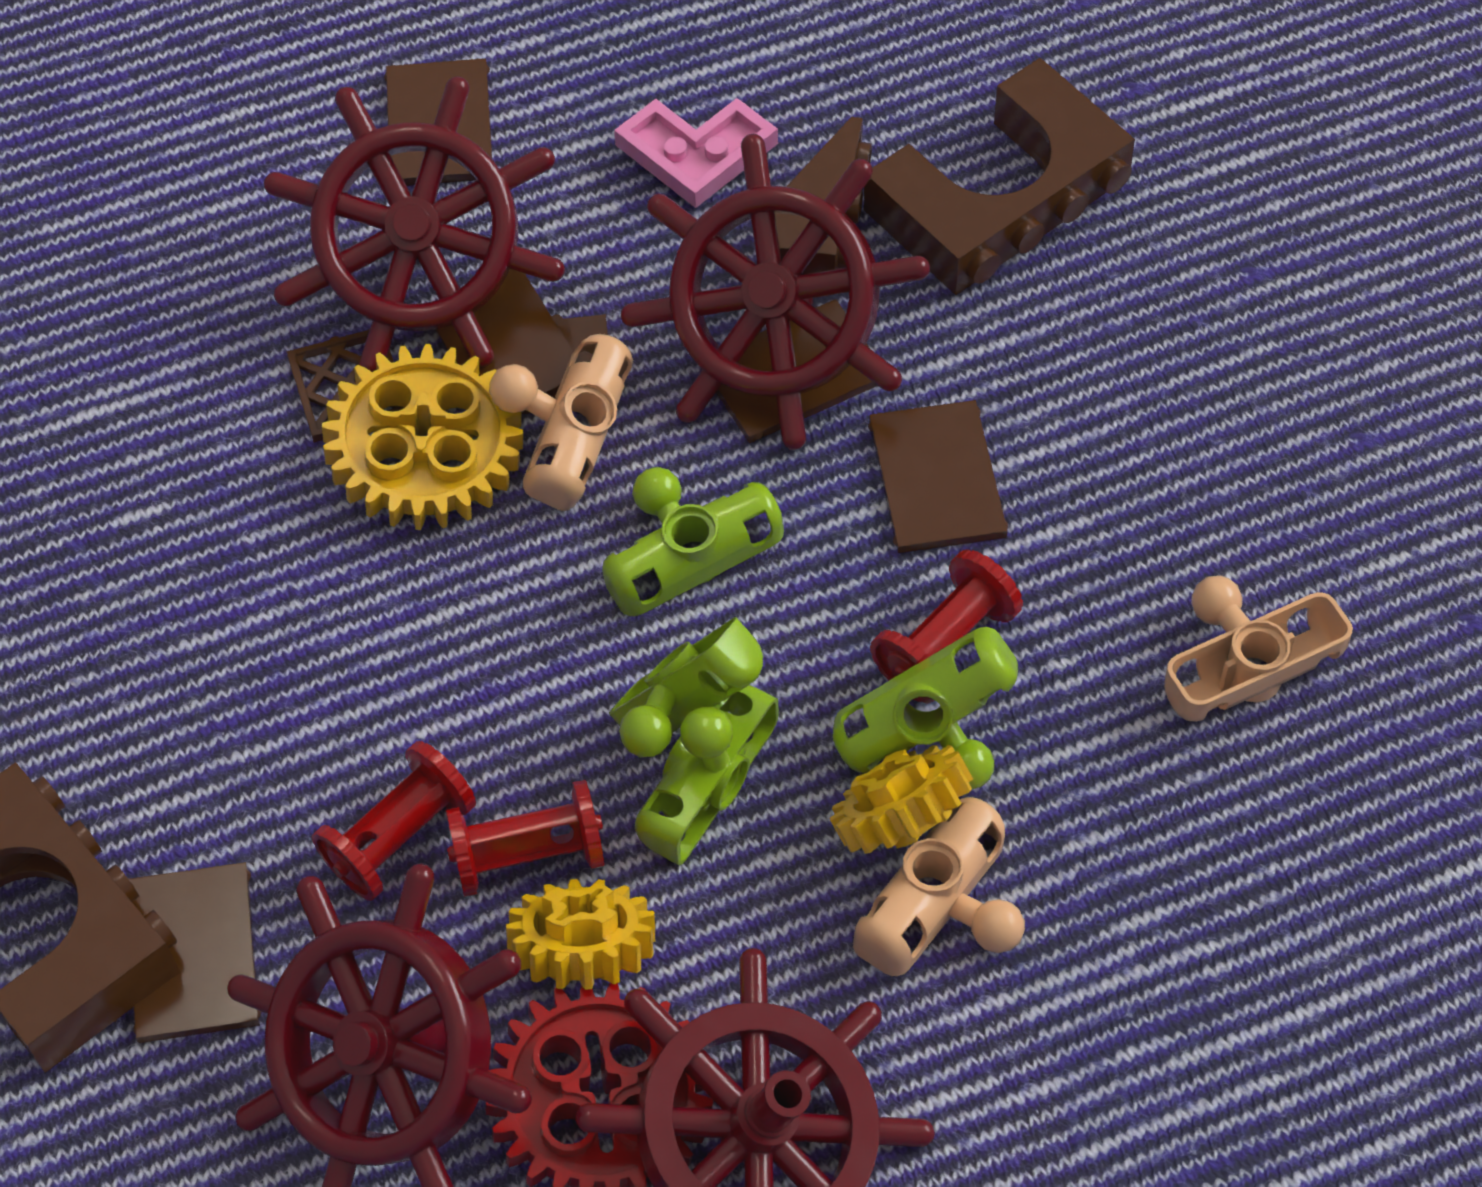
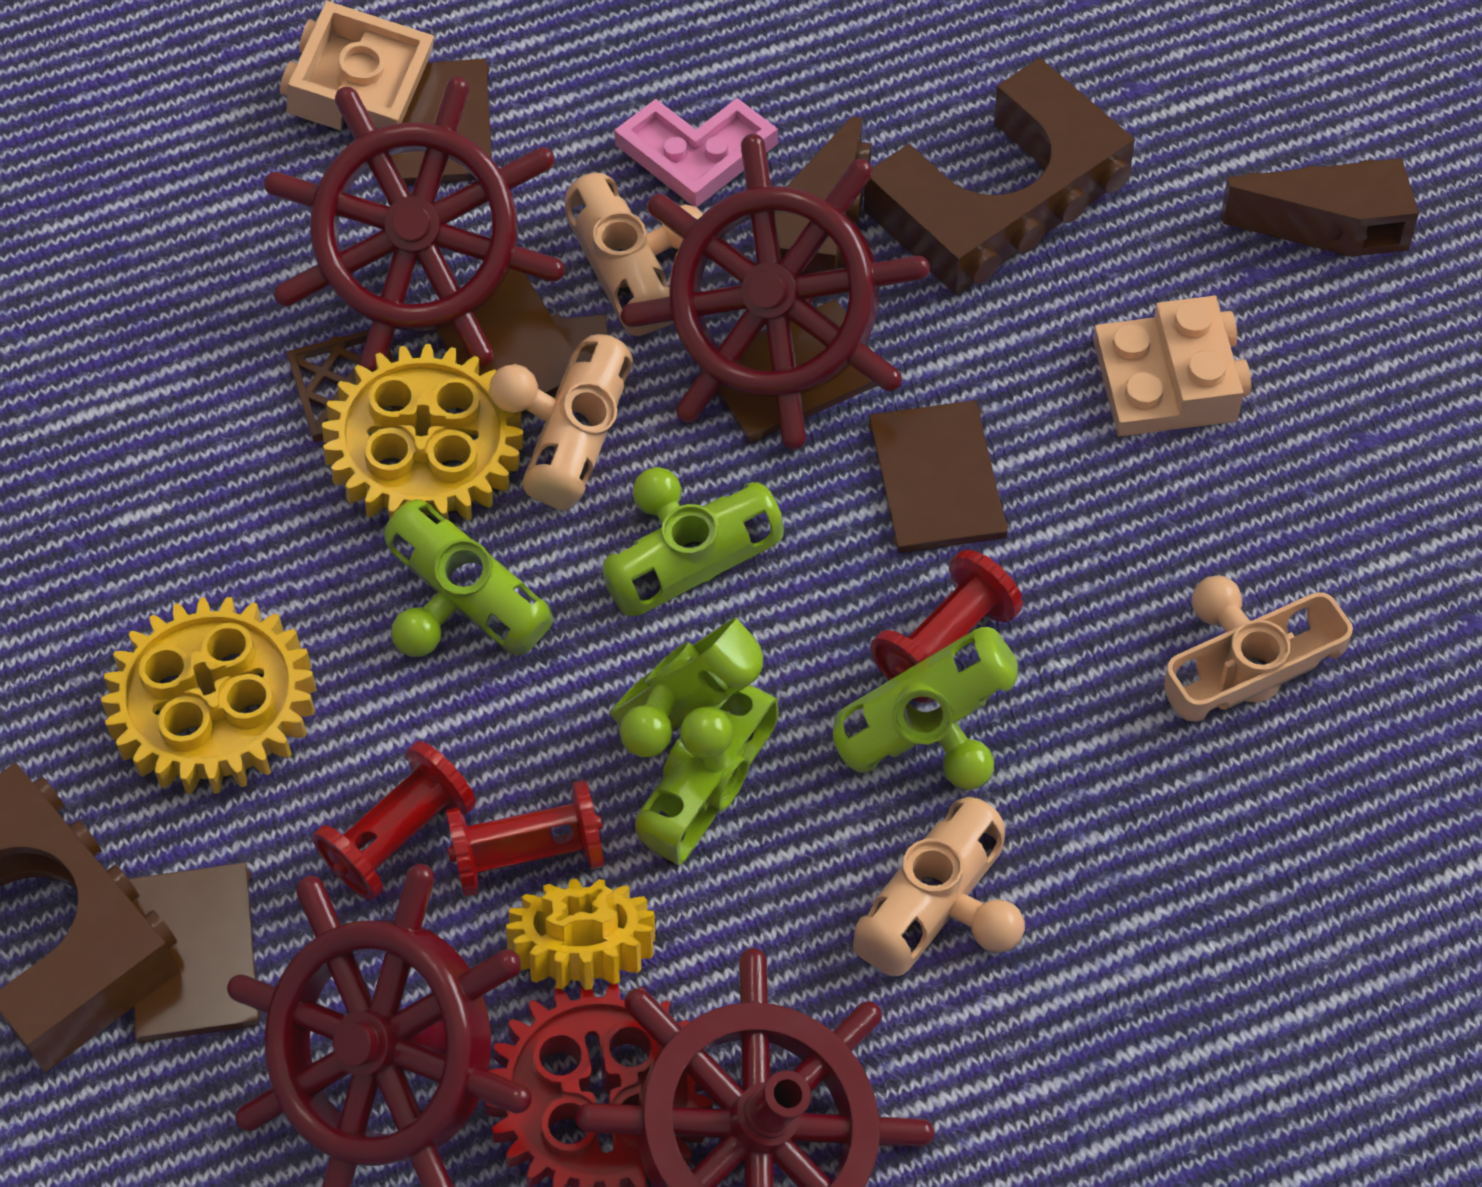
yellow gear [829,745,973,854] -> none
none -> yellow gear [101,597,317,794]
none -> light nougat plate [280,0,434,130]
none -> lime piece [384,499,553,657]
none -> light nougat piece [565,173,703,336]
none -> light nougat plate [1093,295,1251,437]
none -> reddish brown slope [1220,158,1419,257]

